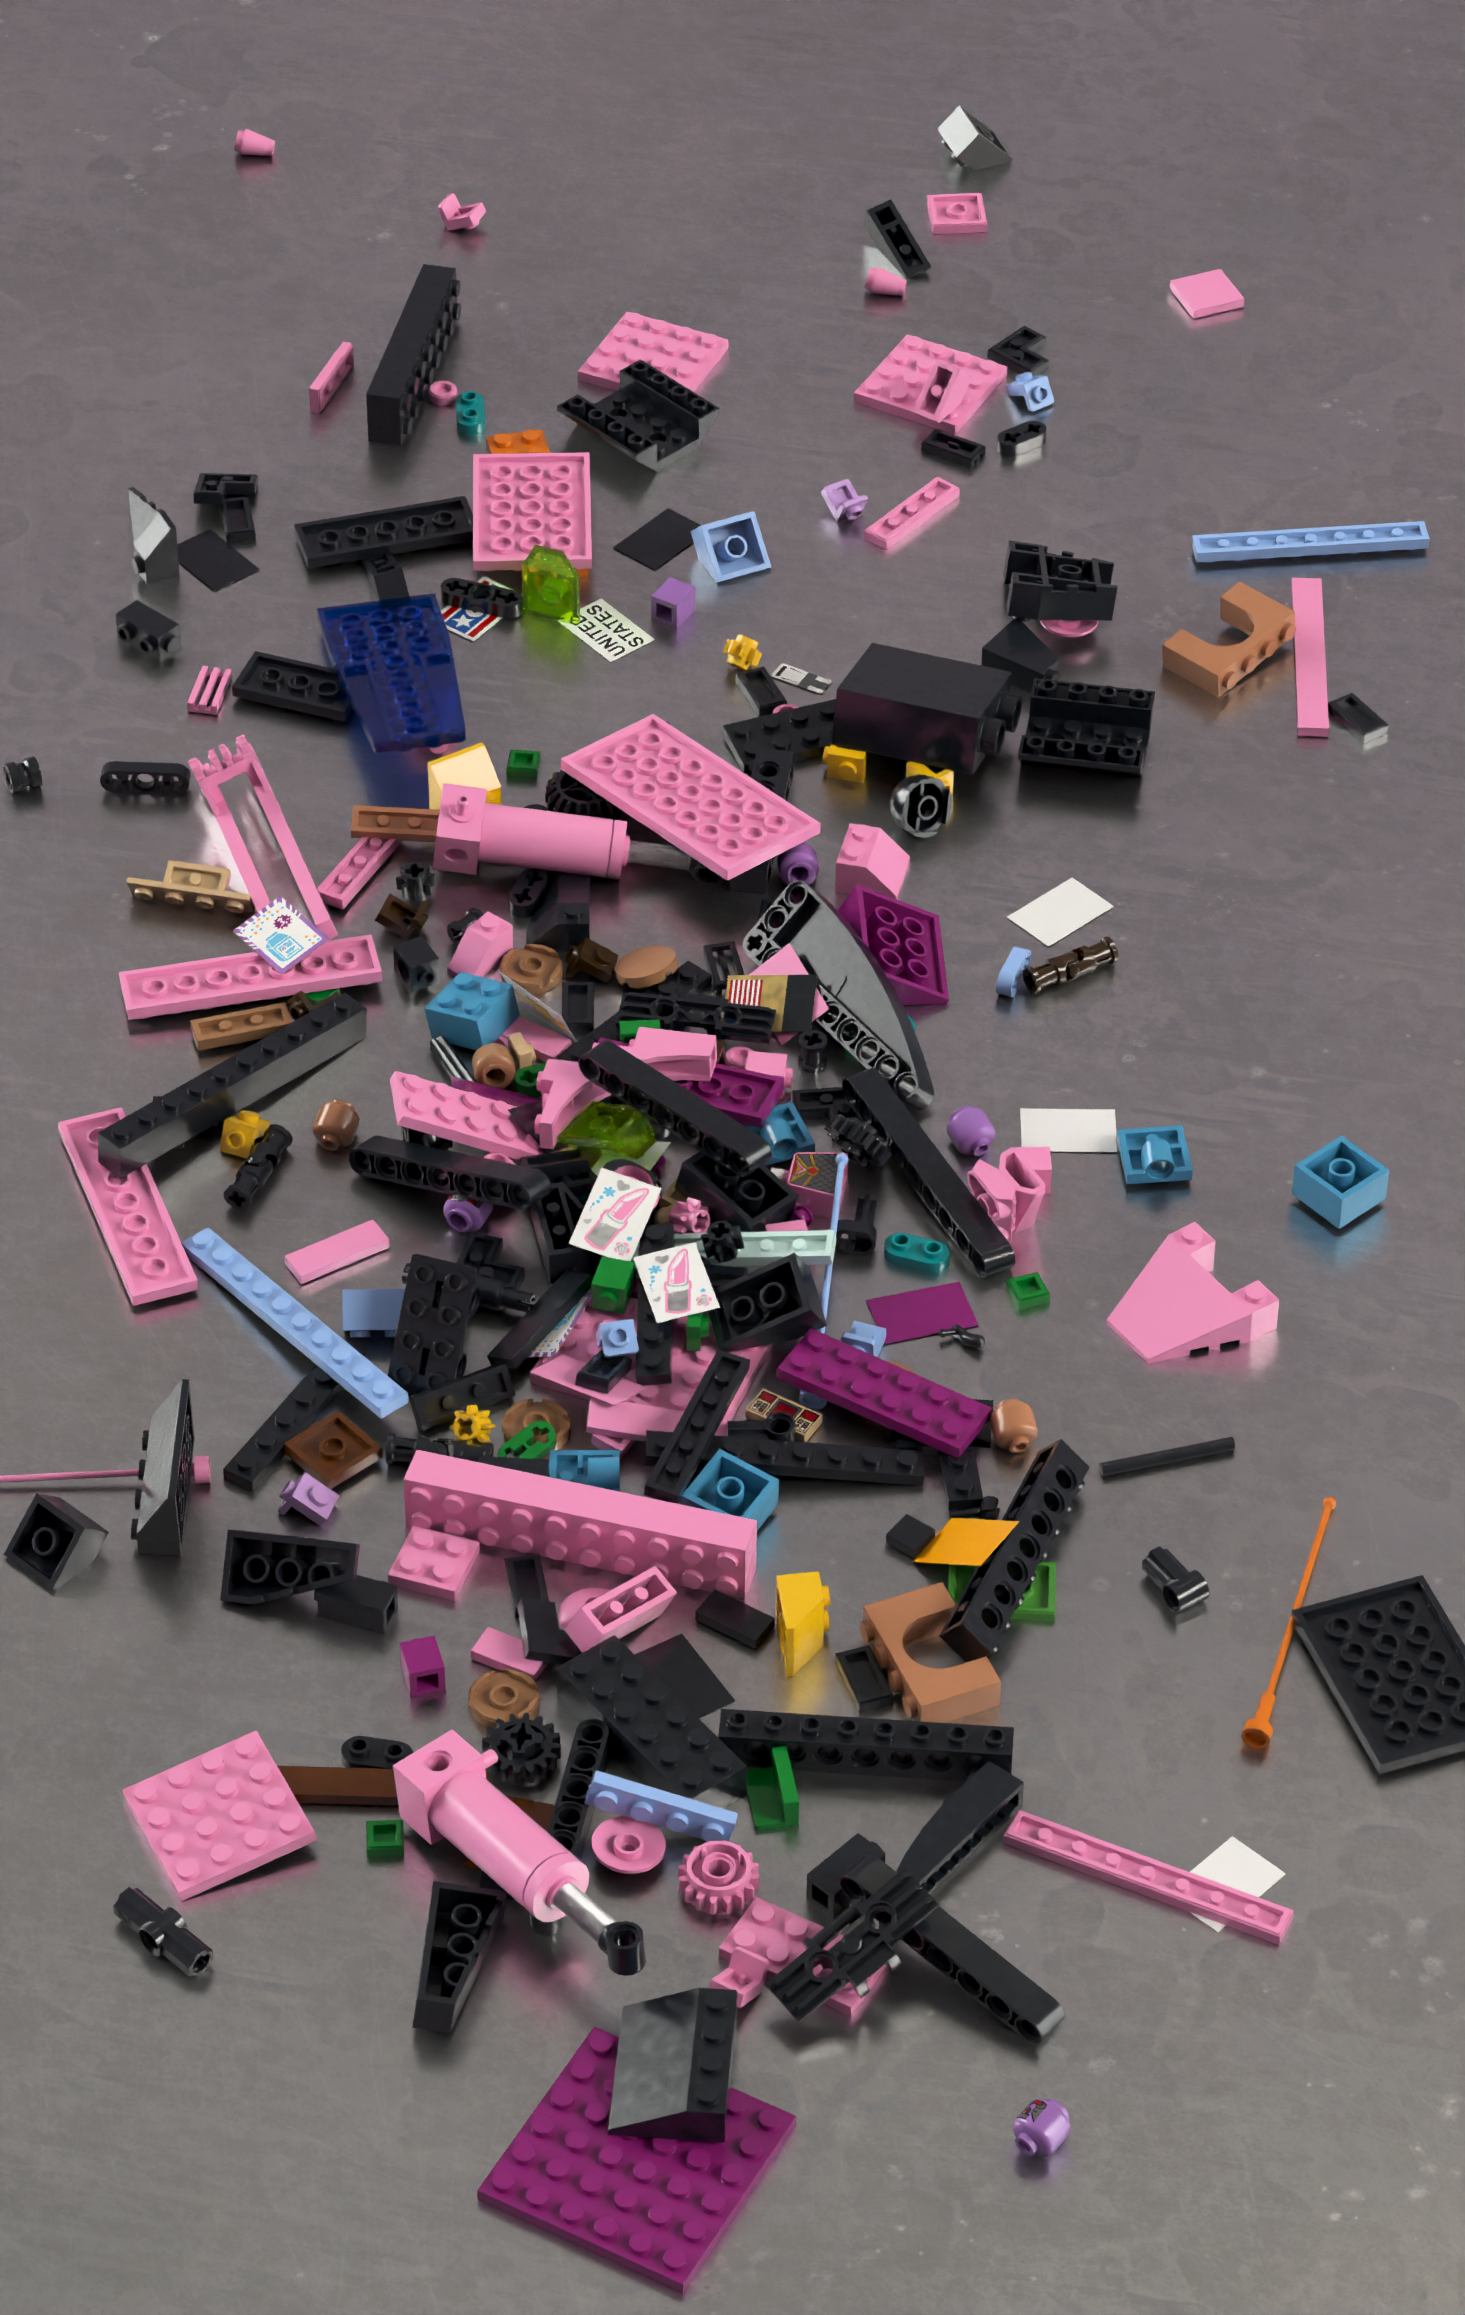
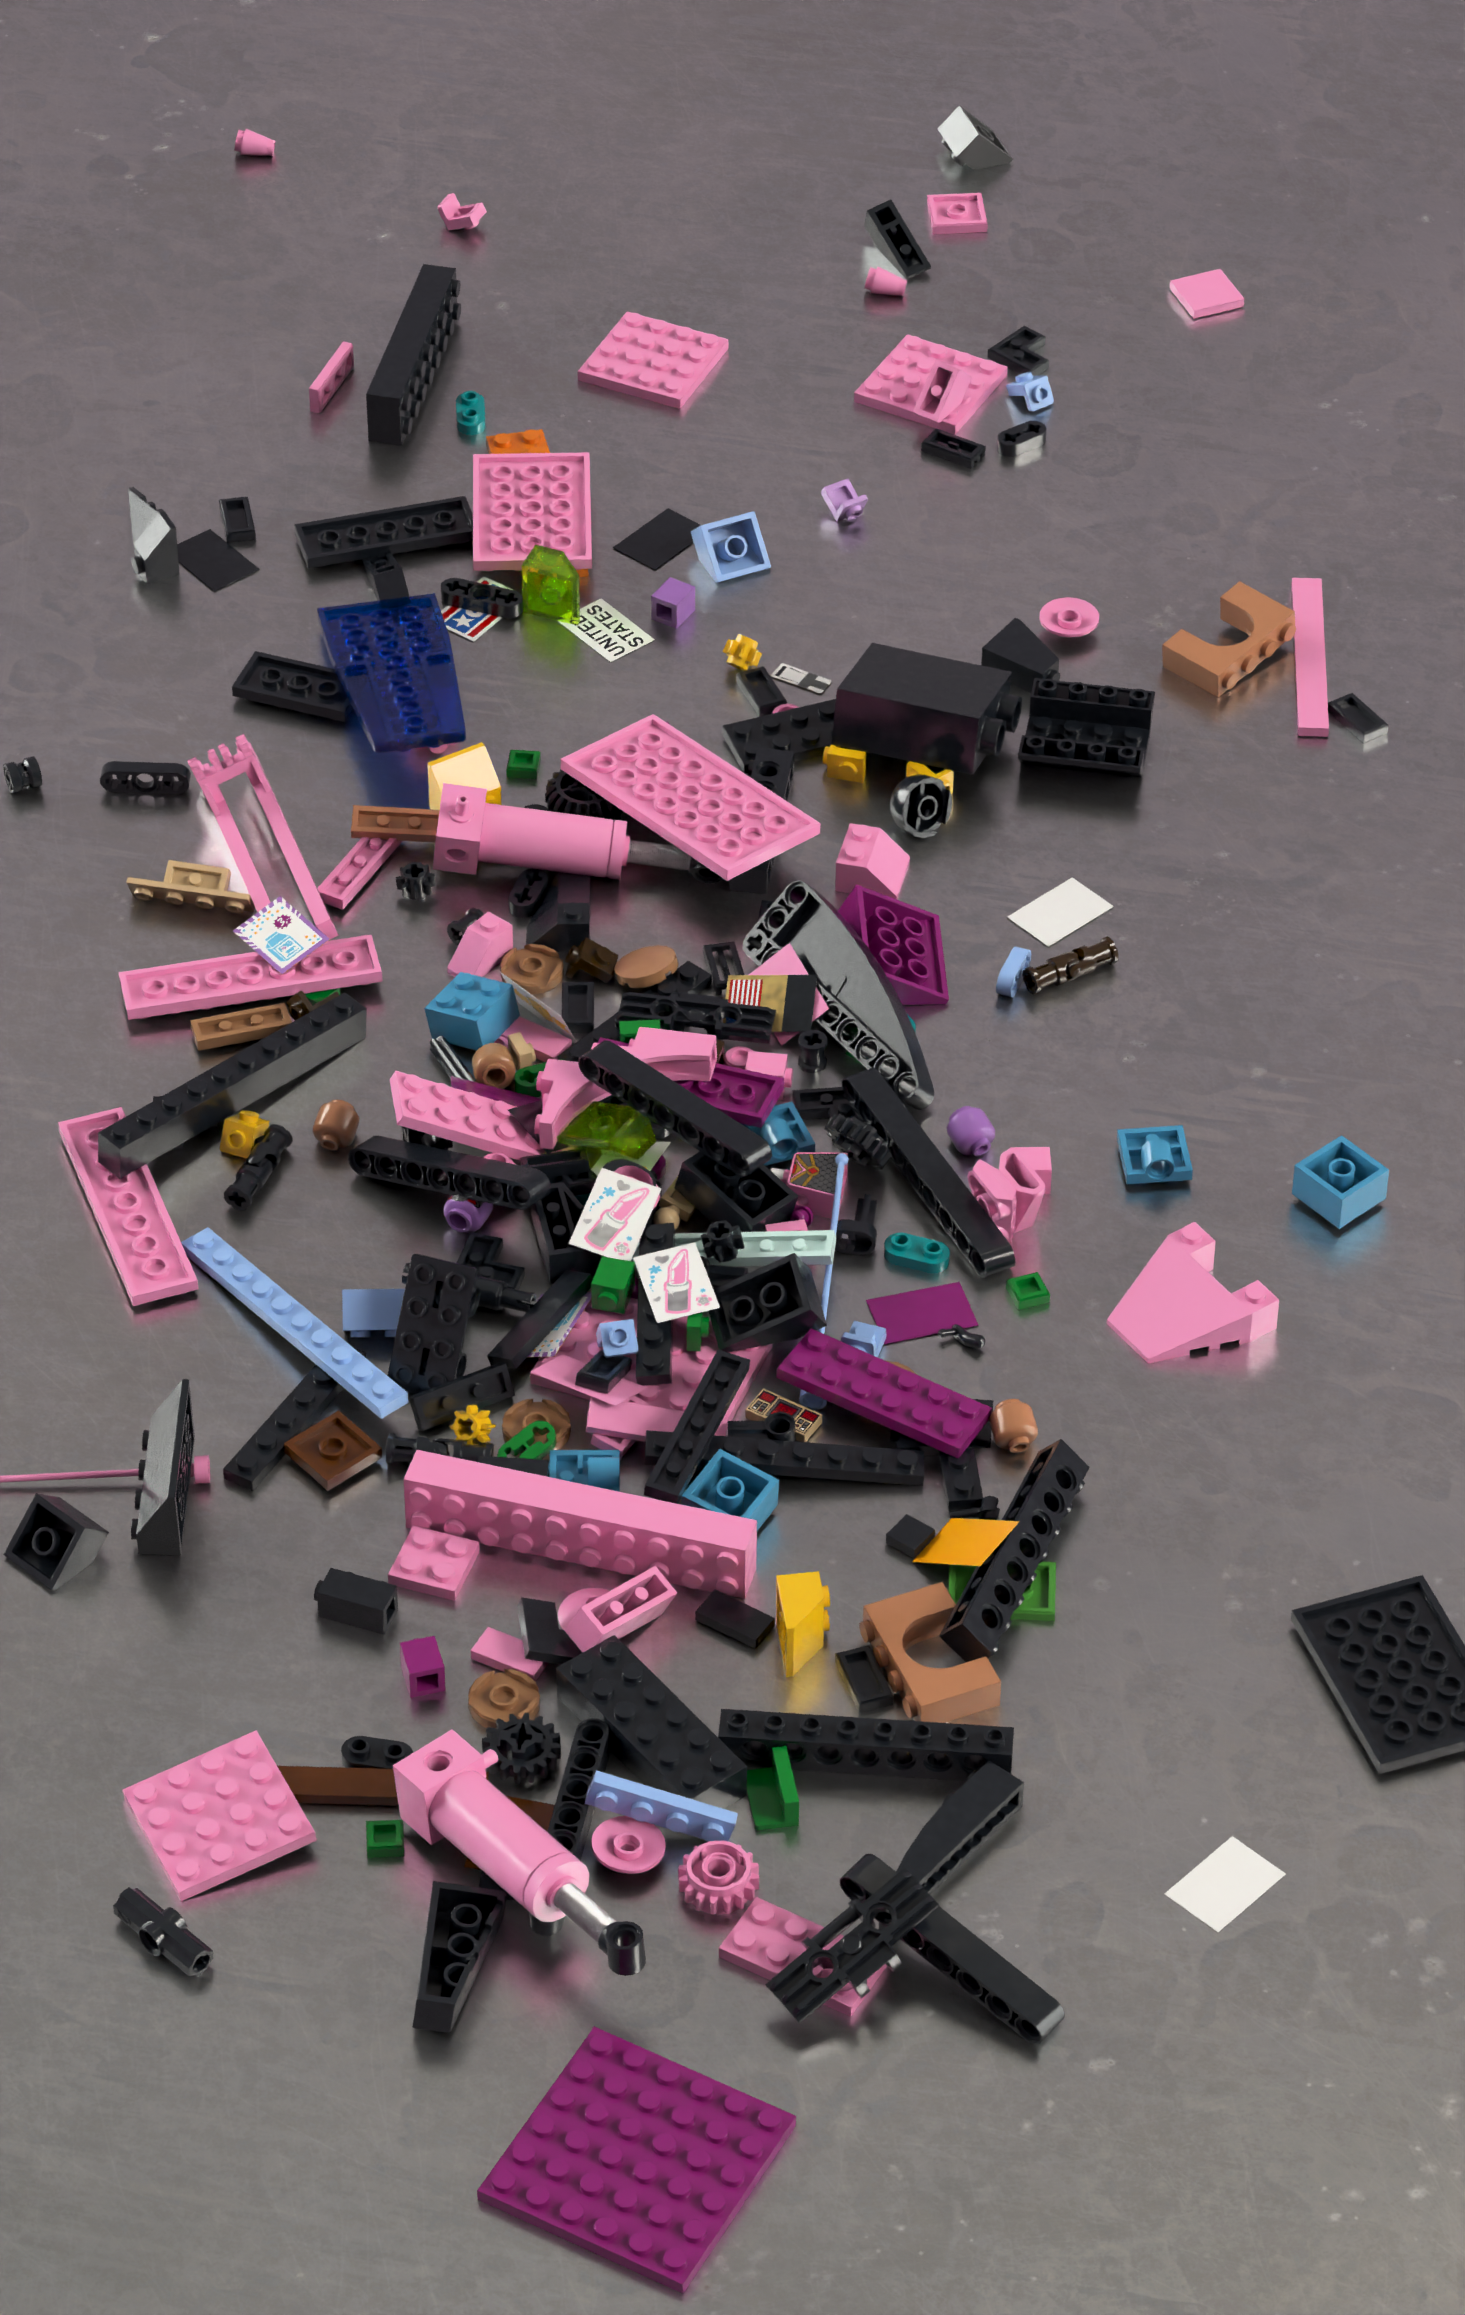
black brick [116,600,181,662] -> none
bright pink tile [187,666,232,715] -> none
black tile [193,473,258,504] -> none
black wedge [220,1530,360,1604] -> none
lavender bracket [278,1472,340,1526] -> none
bright pink tile [285,1219,390,1284] -> none
dark brown bracket [374,893,429,940] -> none
black brick [393,936,440,992] -> none
bright pink tile [429,381,457,406] -> none
black tile [504,1554,549,1619] -> none
black slope [557,359,720,472] -> none
black slope [608,1988,738,2143] -> none
black sticker [635,1634,735,1718] -> none
bright pink gear [669,1197,710,1234] -> none
bright pink bracket [709,1946,769,2008] -> none
medium lavender head [777,842,819,885] -> none
black brick [806,1833,885,1919] -> none
bright pink tile [864,477,960,550] -> none
black wedge [1003,541,1118,622] -> none
bright pink tile [1003,1809,1294,1945] -> none
medium lavender head [1013,2099,1071,2157] -> none
white sticker [1020,1108,1117,1152] -> none
black bar [1099,1437,1235,1477] -> none
black piece [1142,1546,1209,1613] -> none
light blue plate [1192,521,1429,563] -> none
orange piece [1241,1497,1336,1749] -> none

